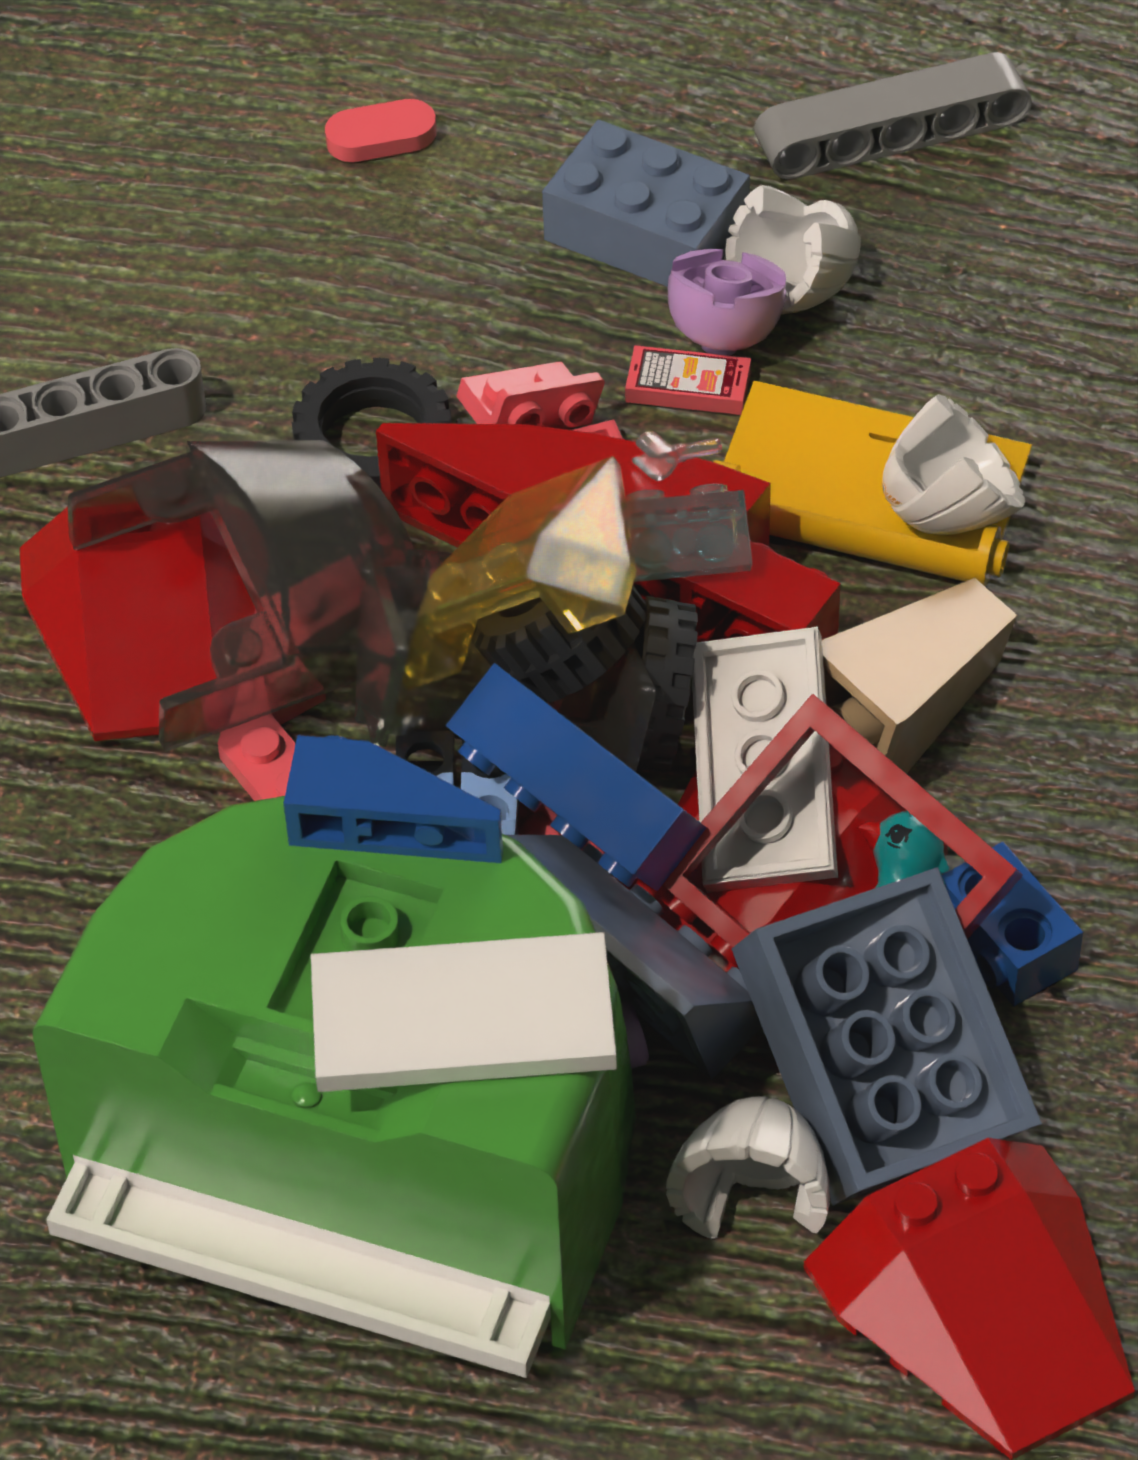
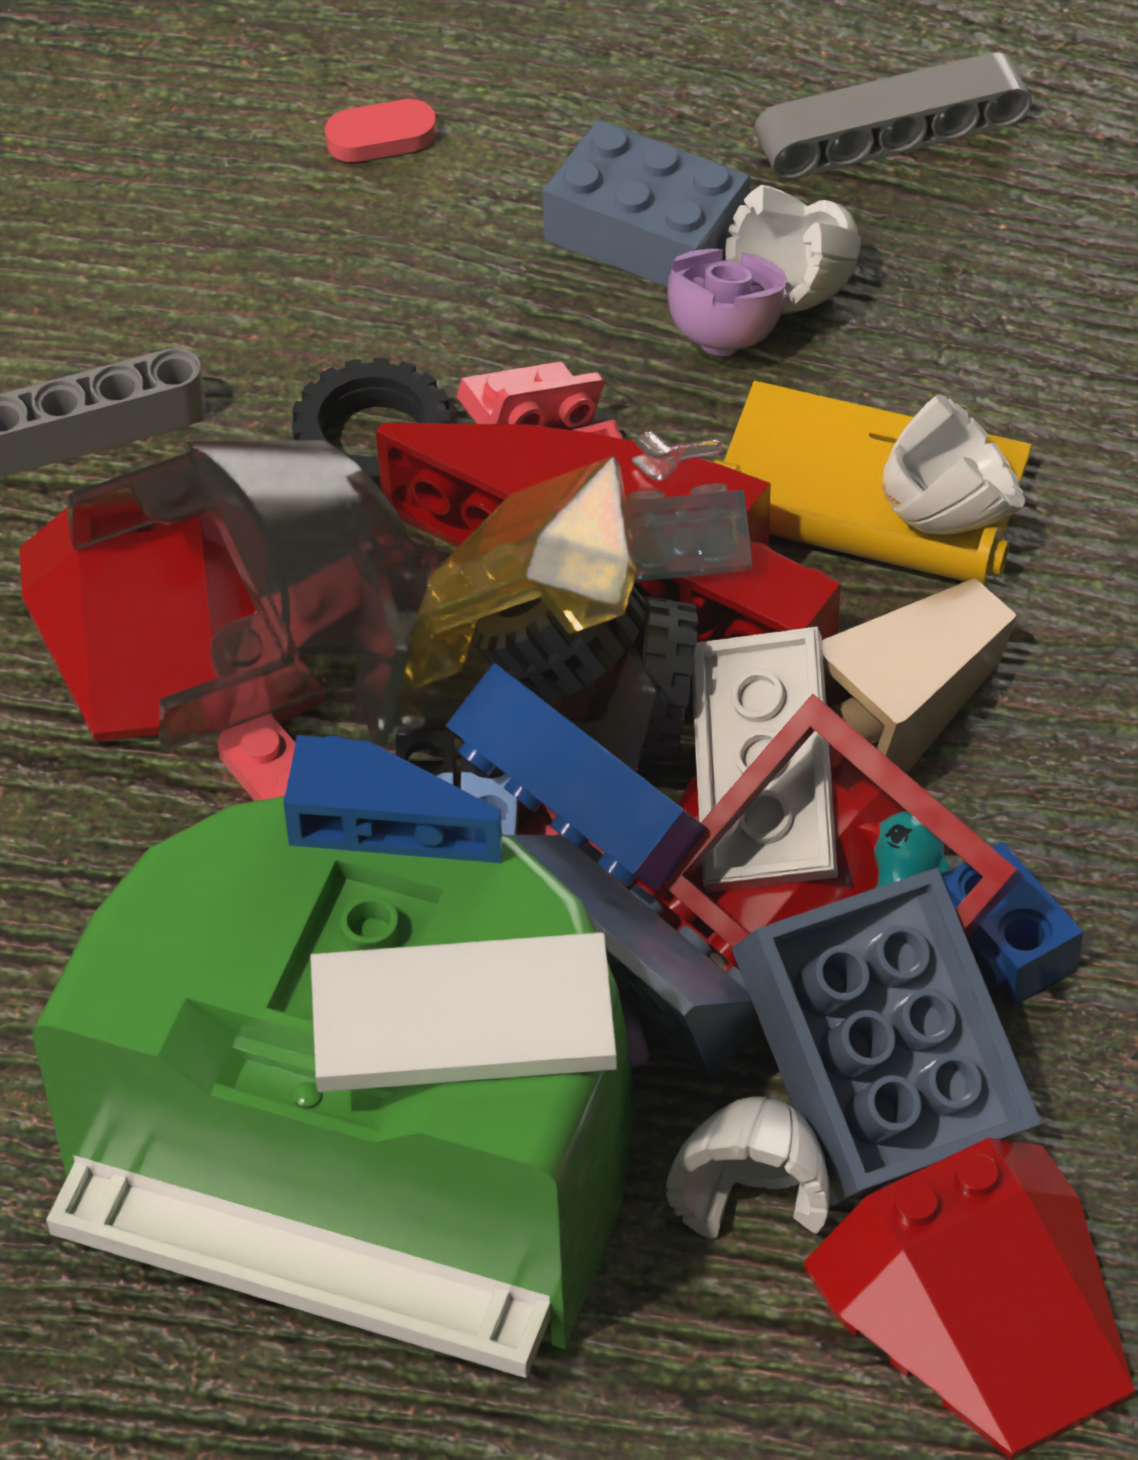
tile [625,345,751,415] -> none

